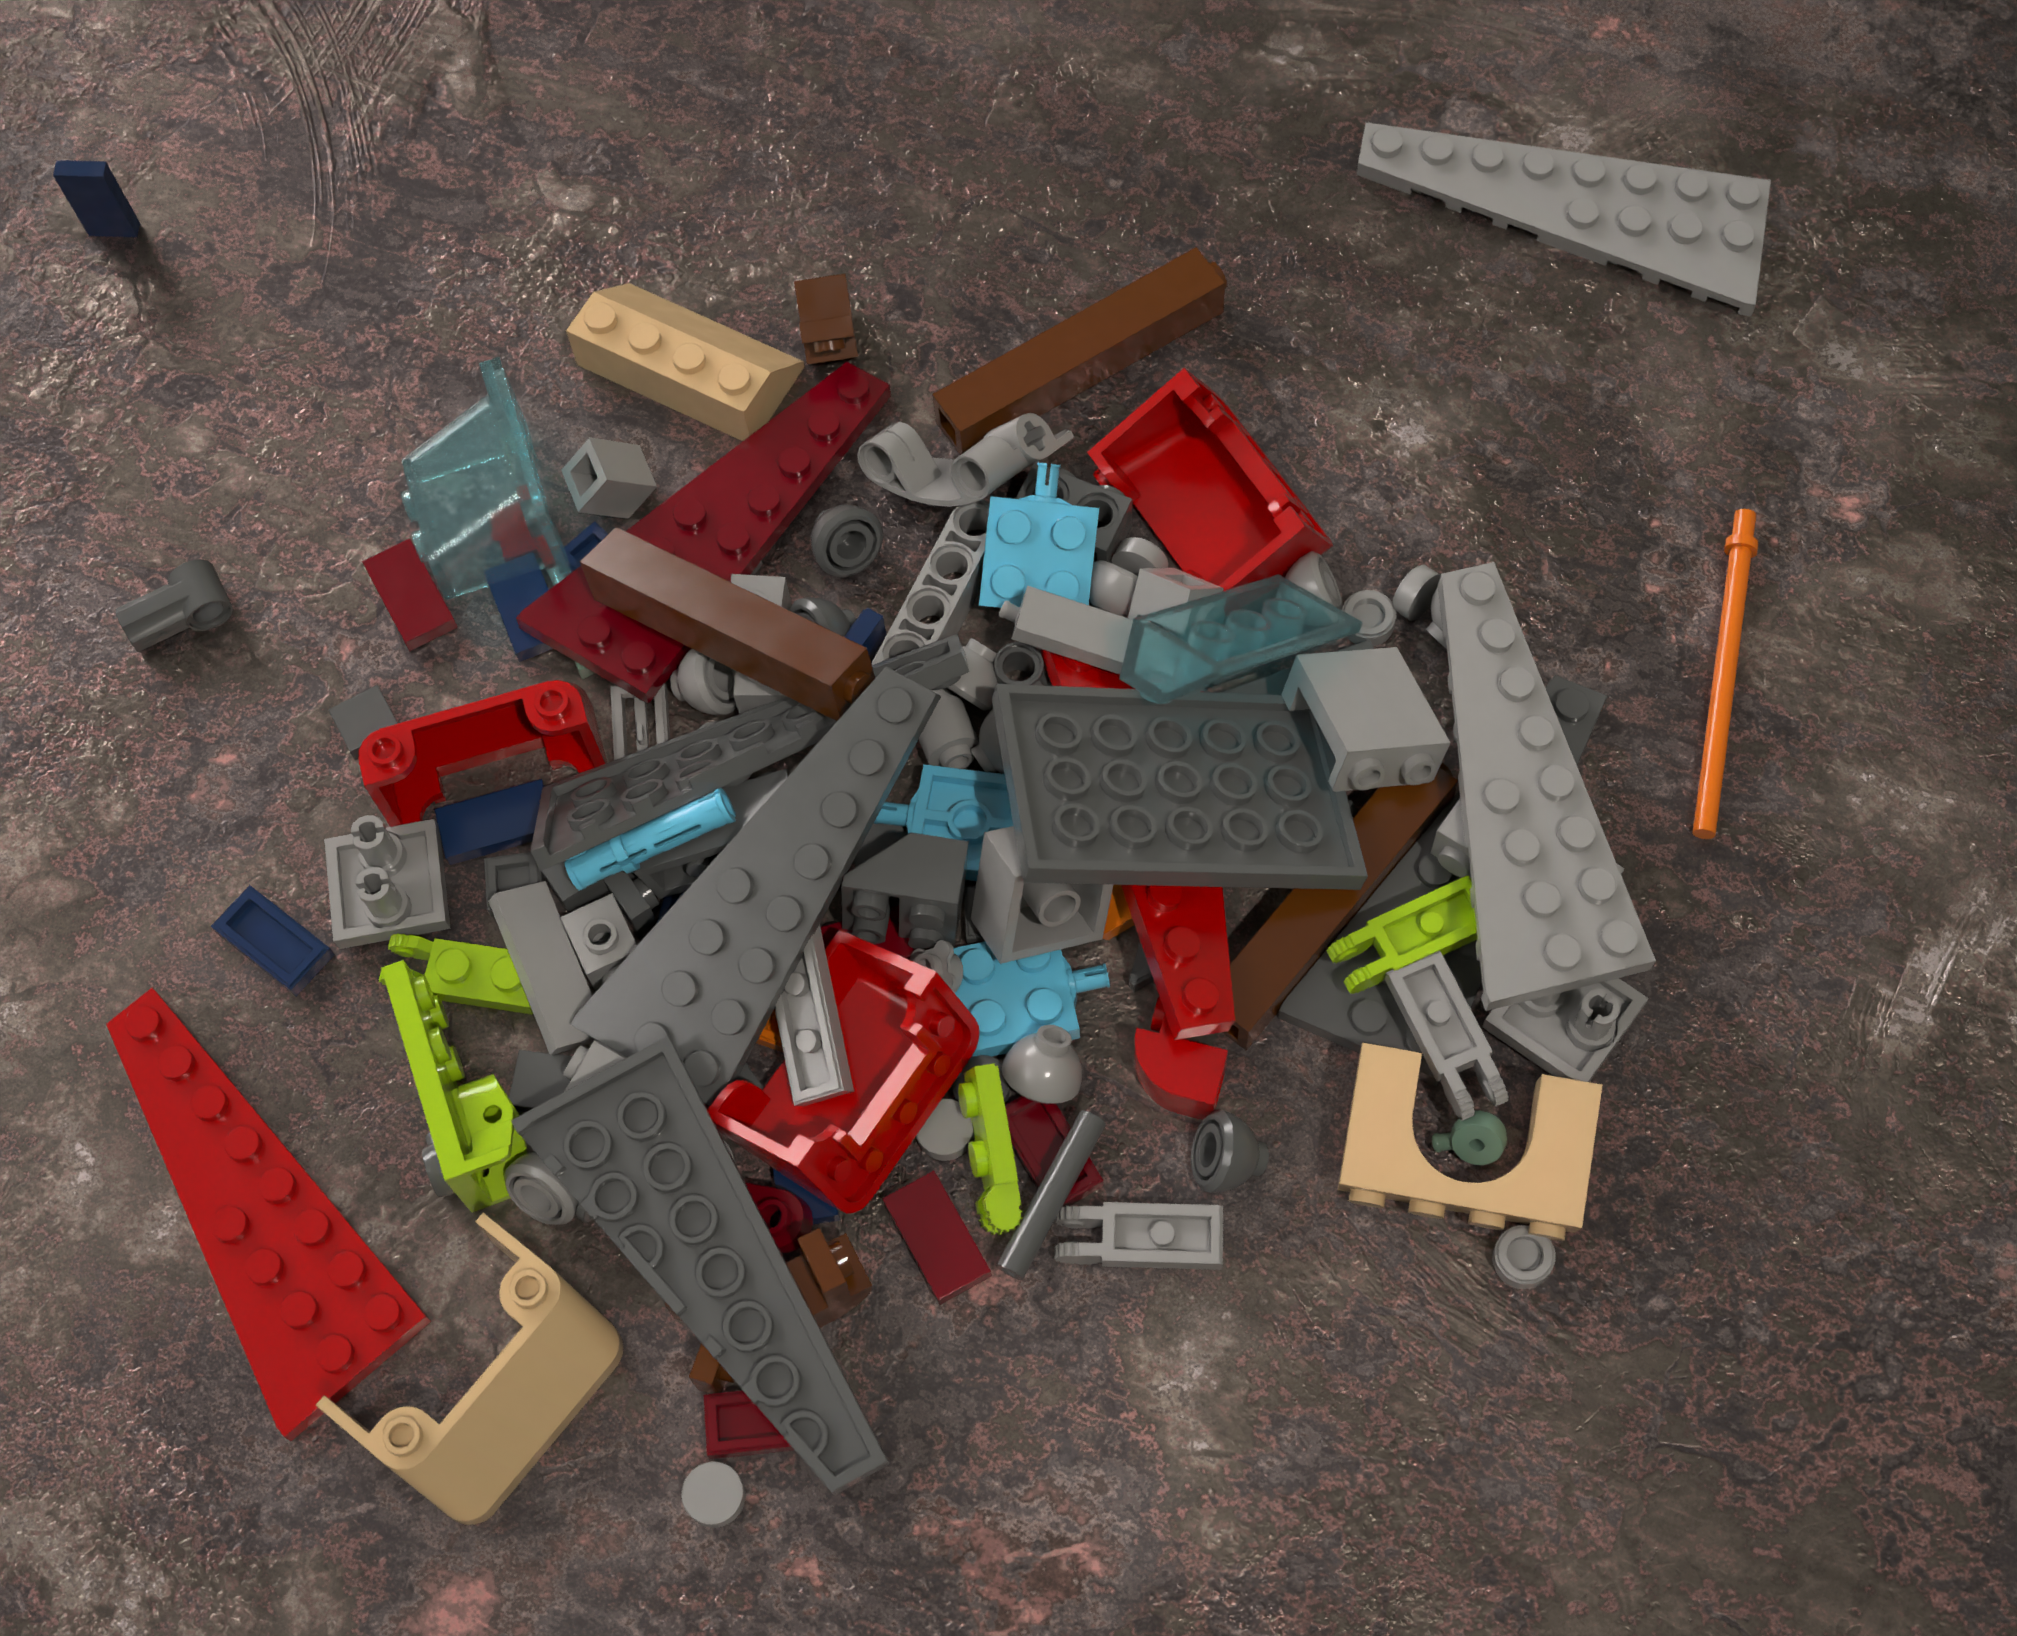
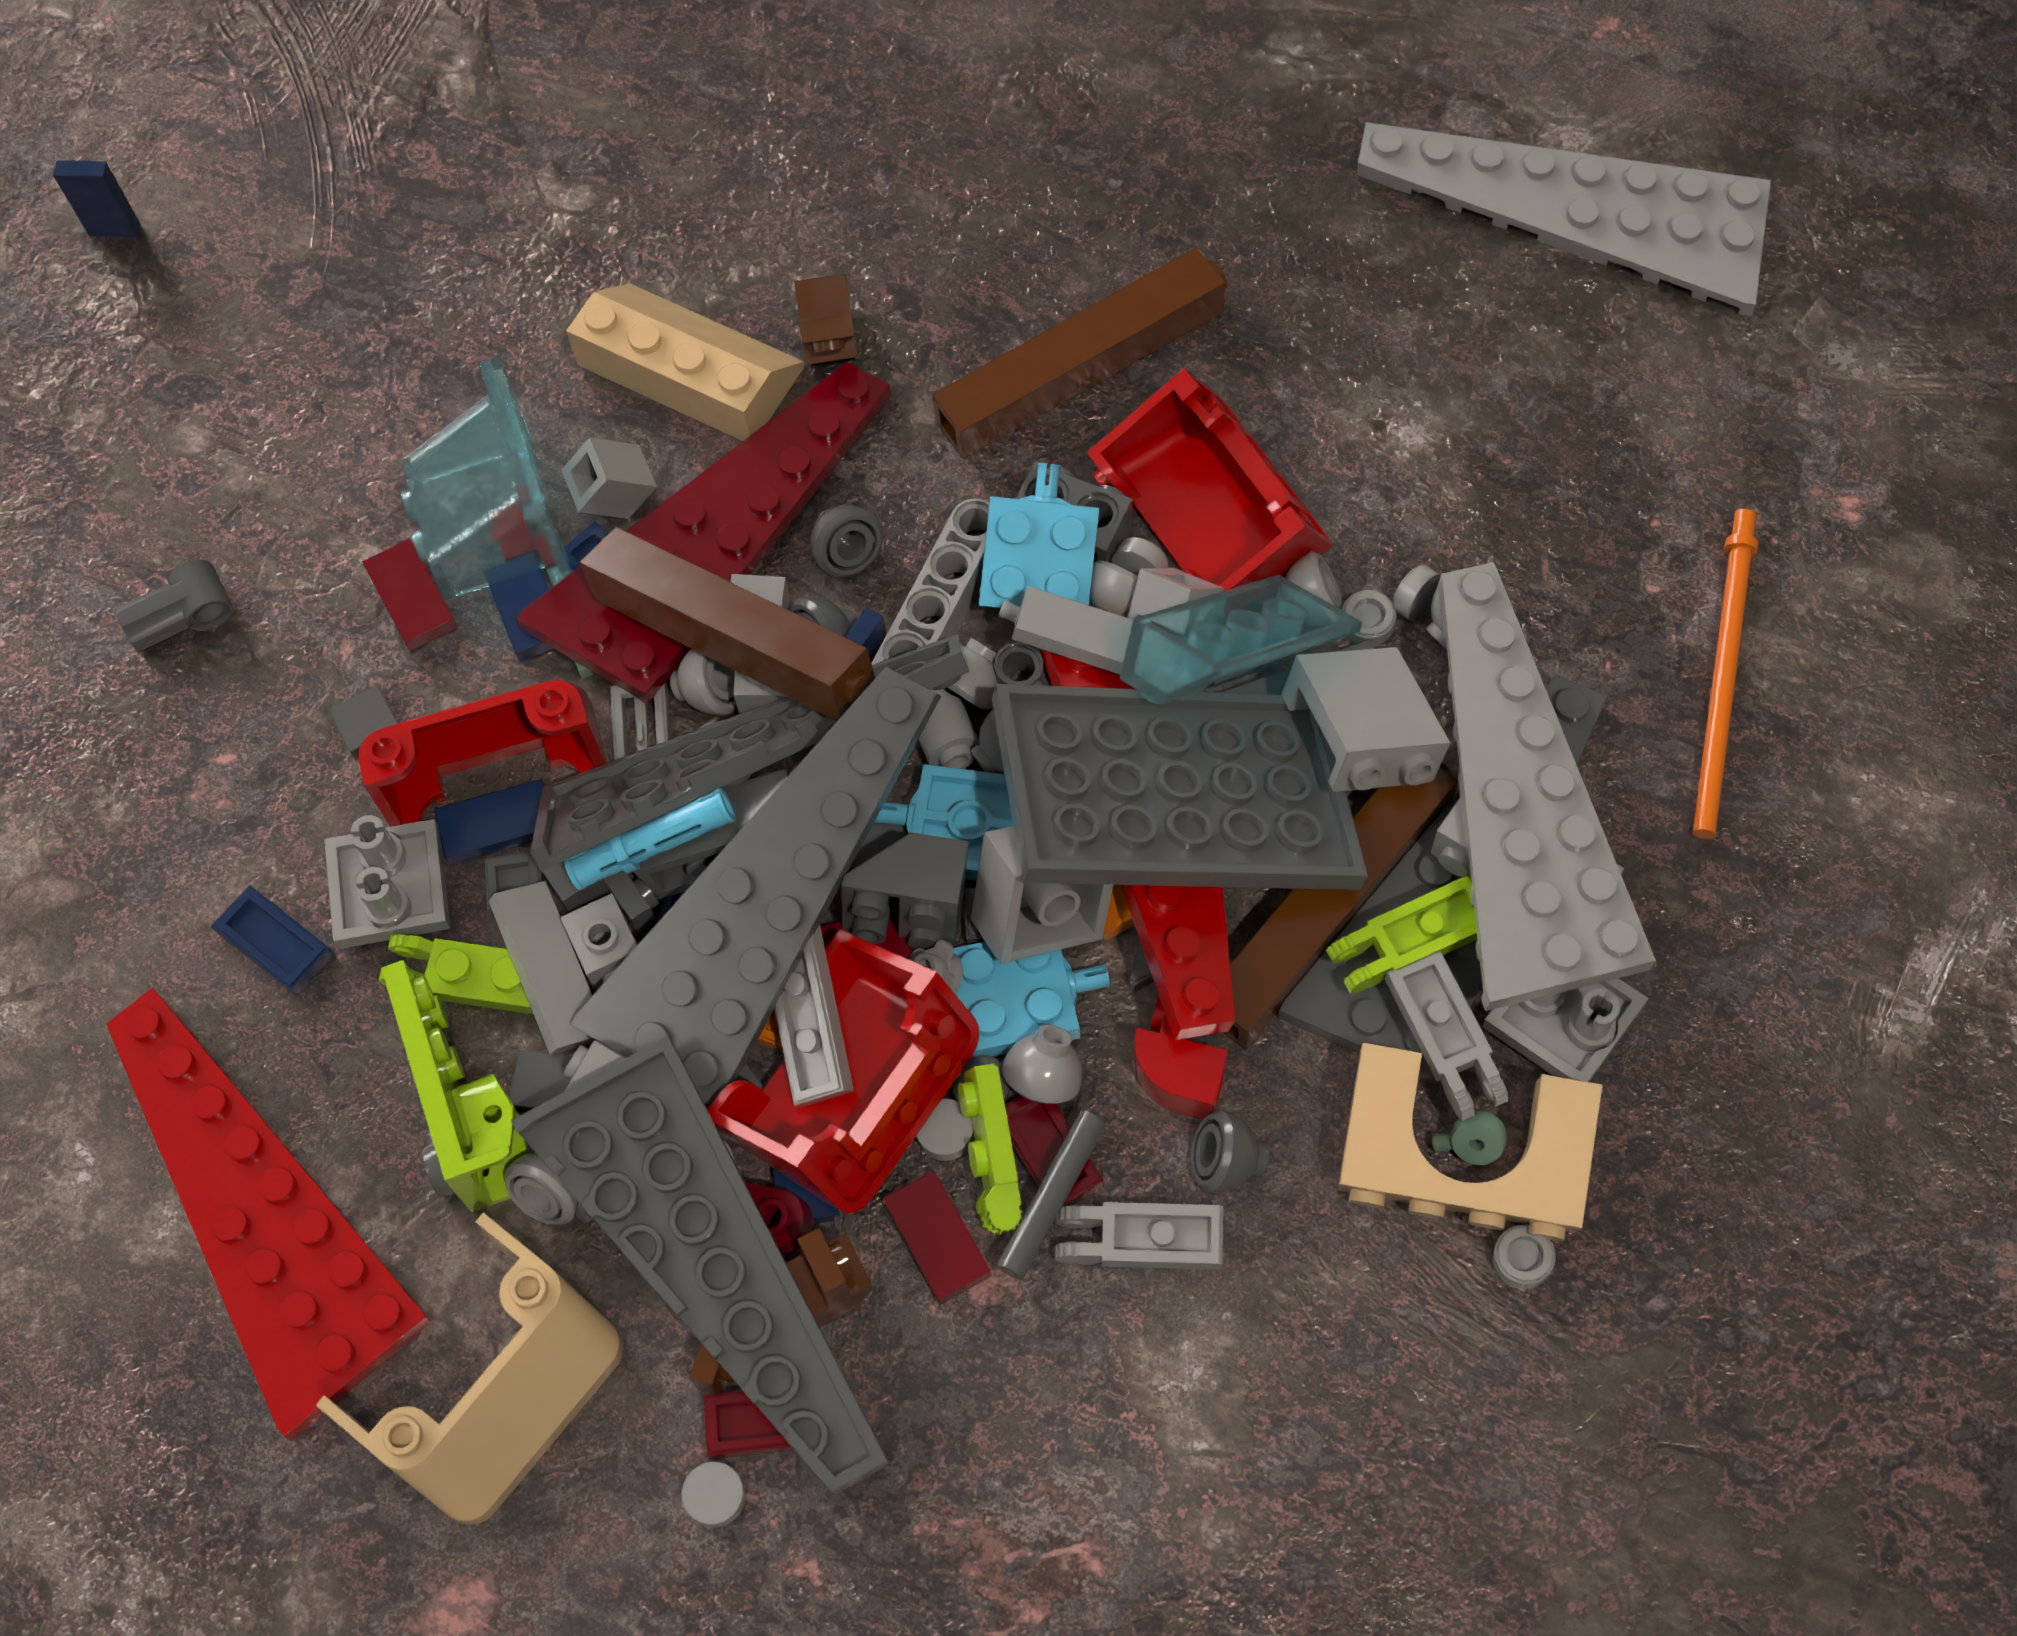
light grey panel [857,413,1074,507] -> none

